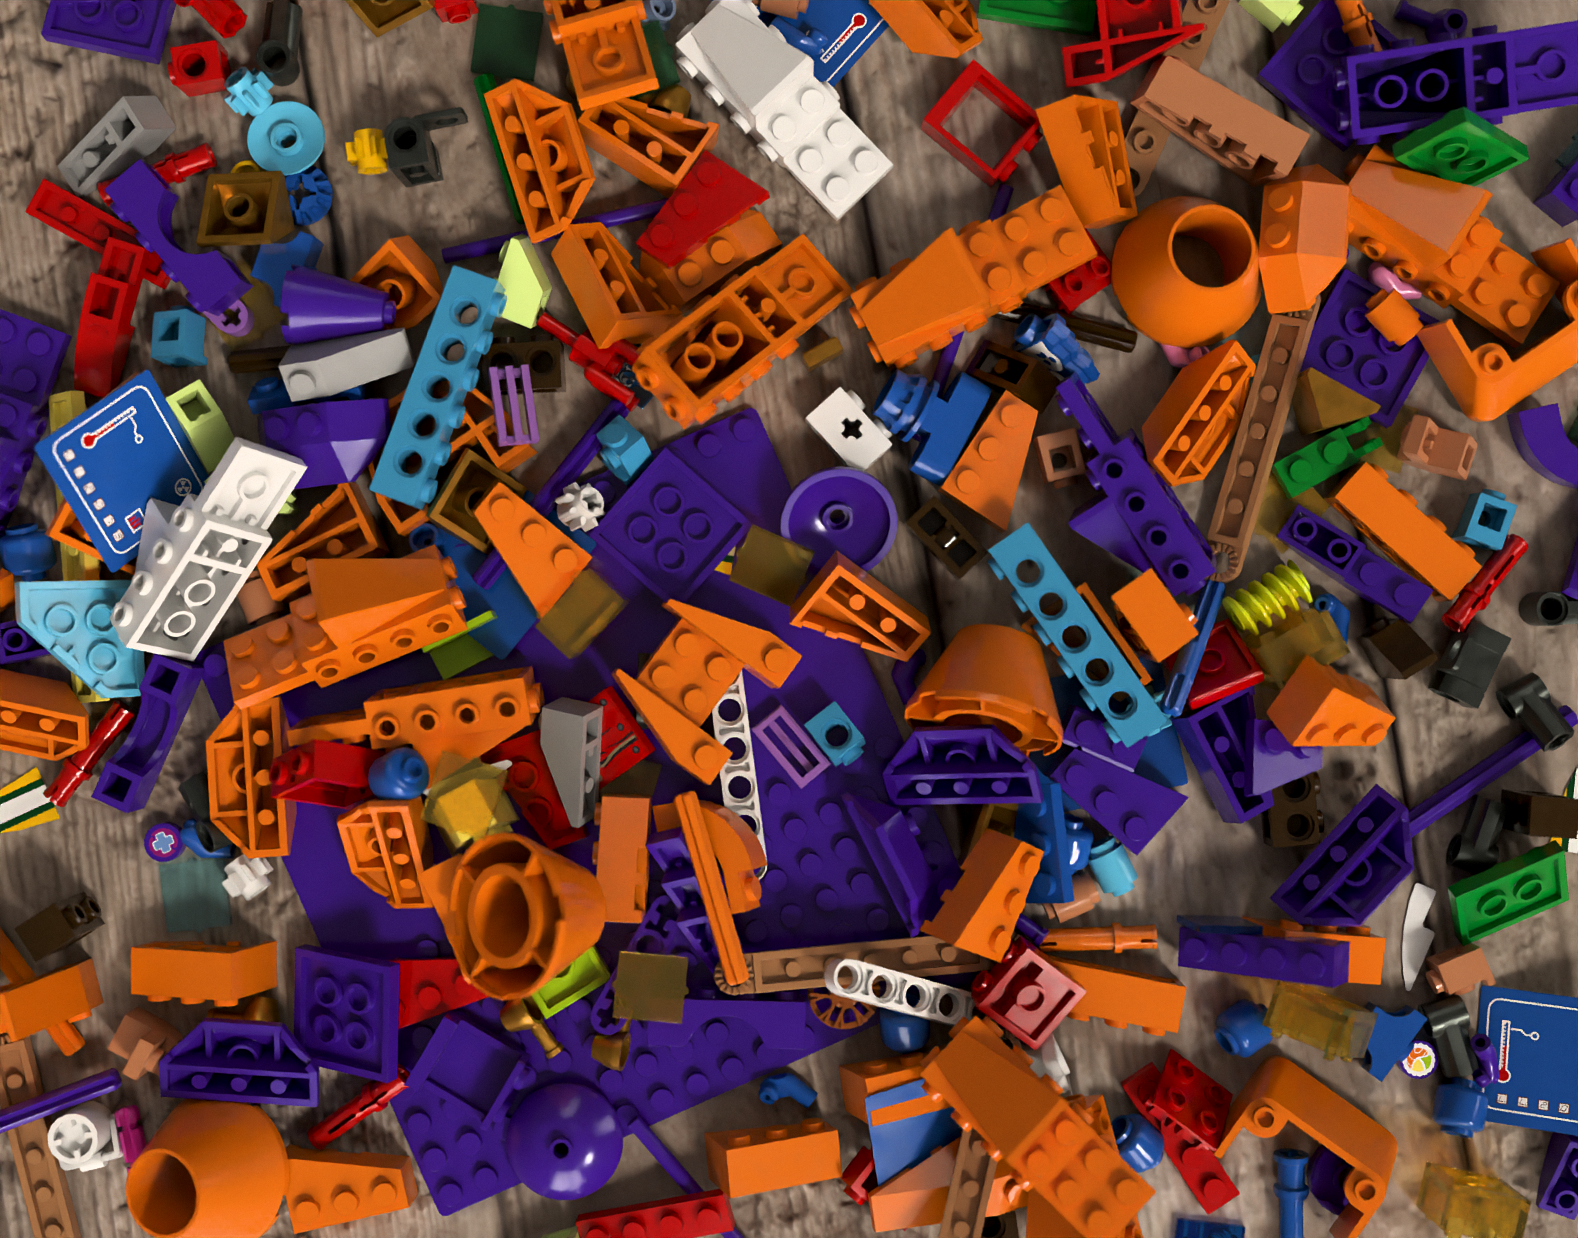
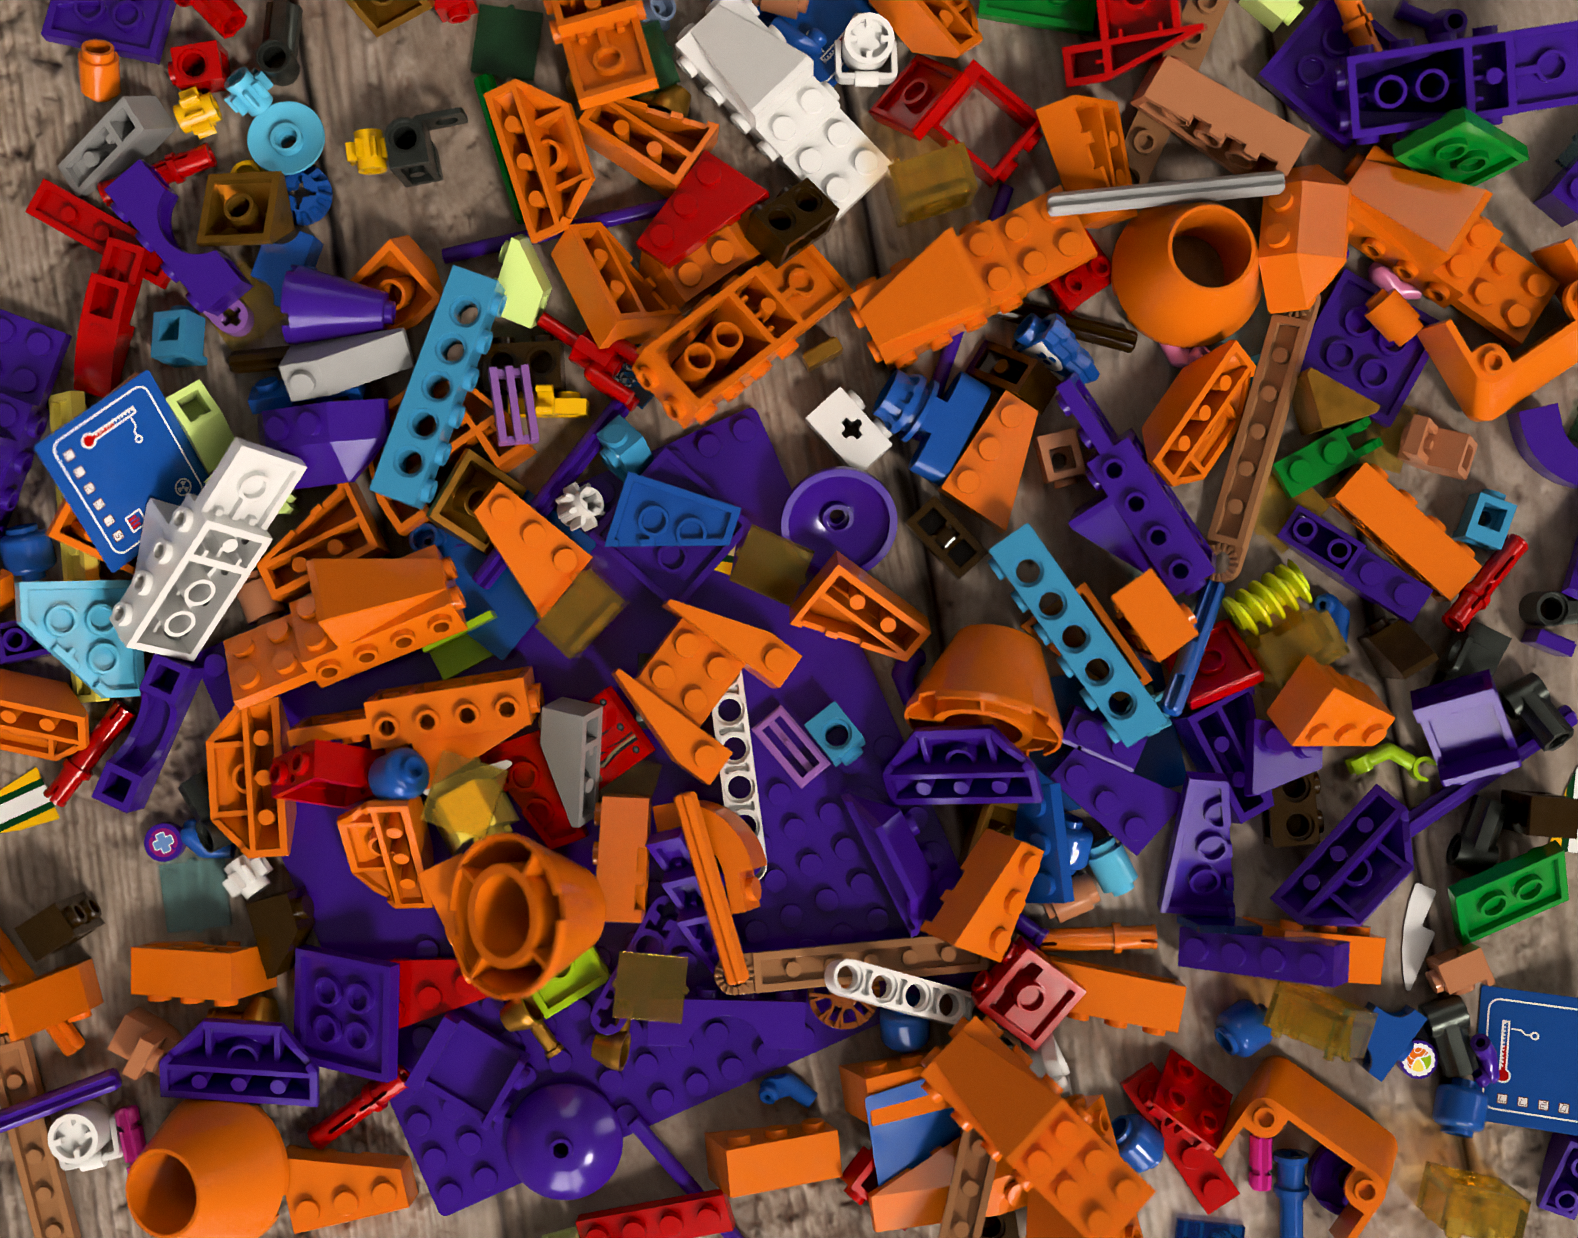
none -> orange brick [78,39,121,102]
none -> yellow gear [173,86,223,139]
none -> dark brown slope [246,885,316,979]
none -> yellow plate [508,384,590,418]
none -> blue wing [604,471,741,547]
none -> dark brown brick [745,177,840,269]
none -> white piece [834,12,898,87]
none -> red tile [868,54,971,141]
none -> clear yellow container [884,139,978,228]
none -> light grey axle [1047,170,1285,217]
none -> dark purple wing [1157,771,1236,918]
none -> dark pink axle [1249,1134,1273,1191]
none -> lime arm [1344,743,1437,782]
none -> dark purple panel [1410,669,1522,787]
none -> dark purple tile [1521,628,1577,657]

